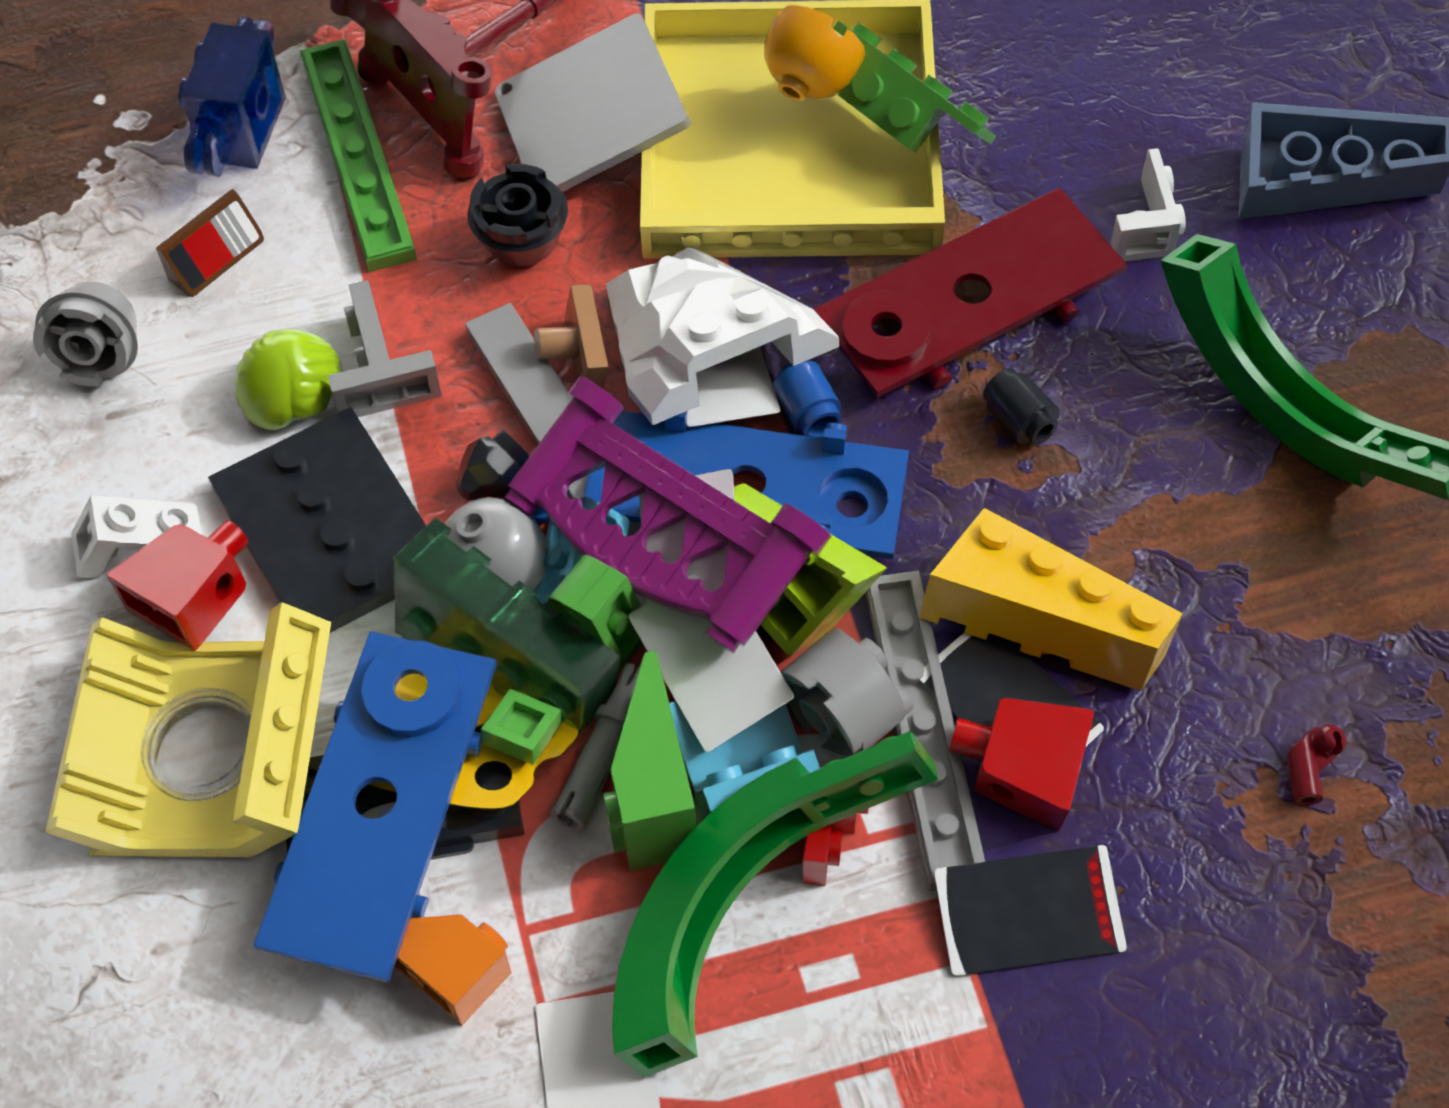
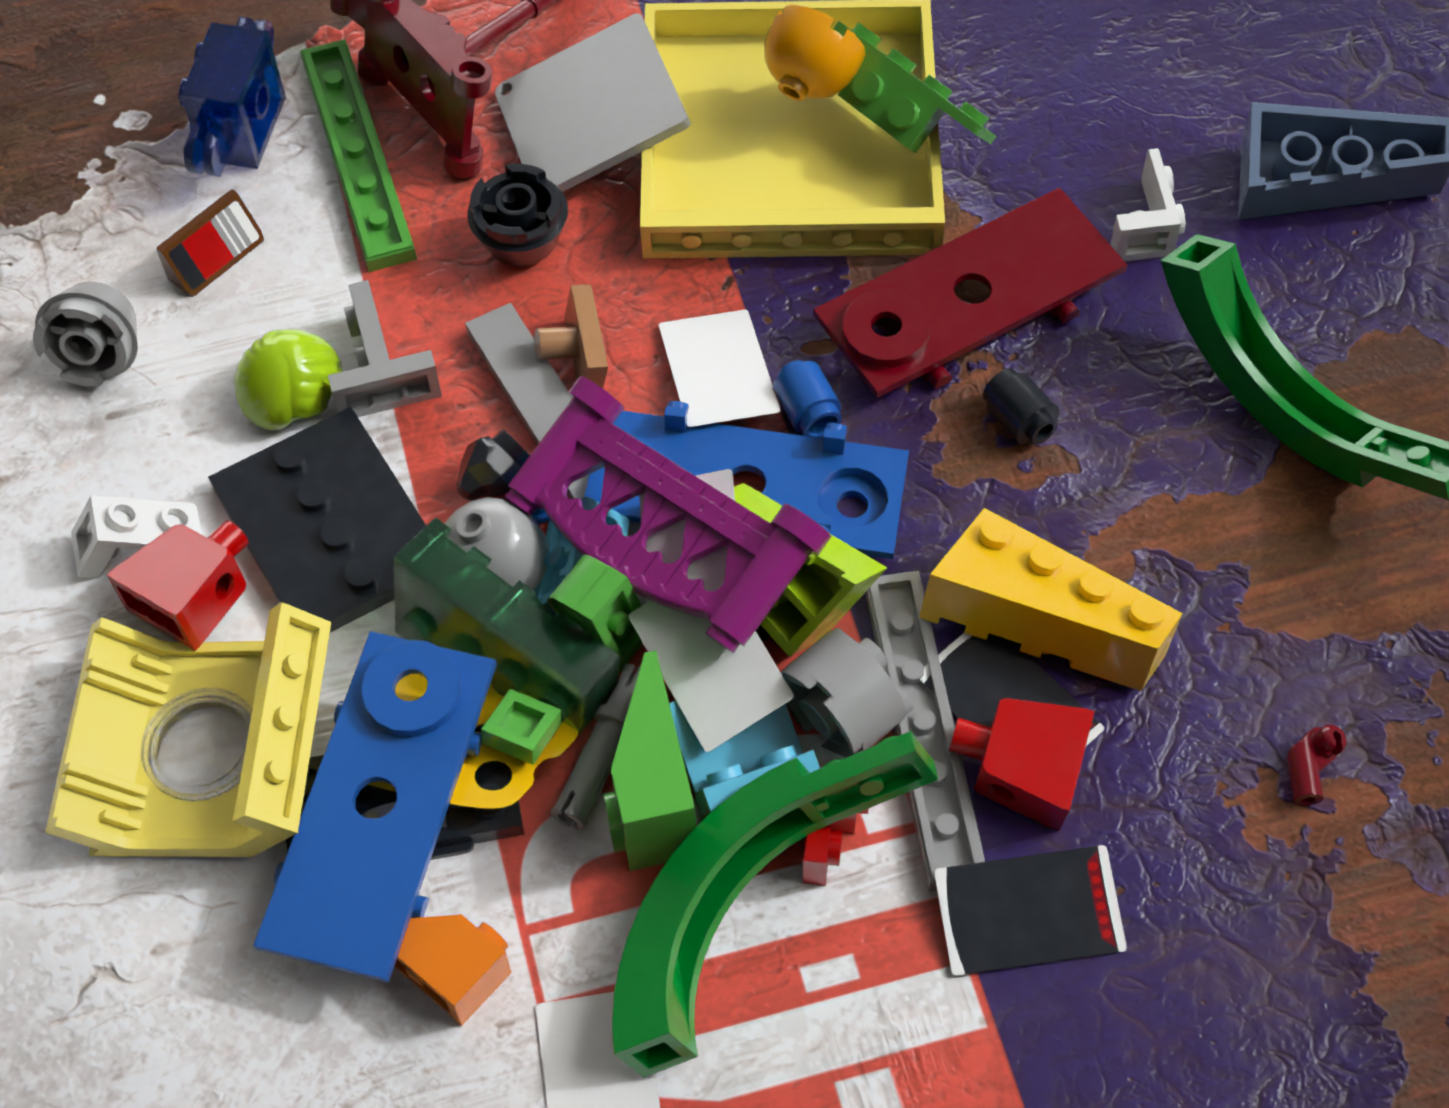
white wedge [606,247,839,425] -> none

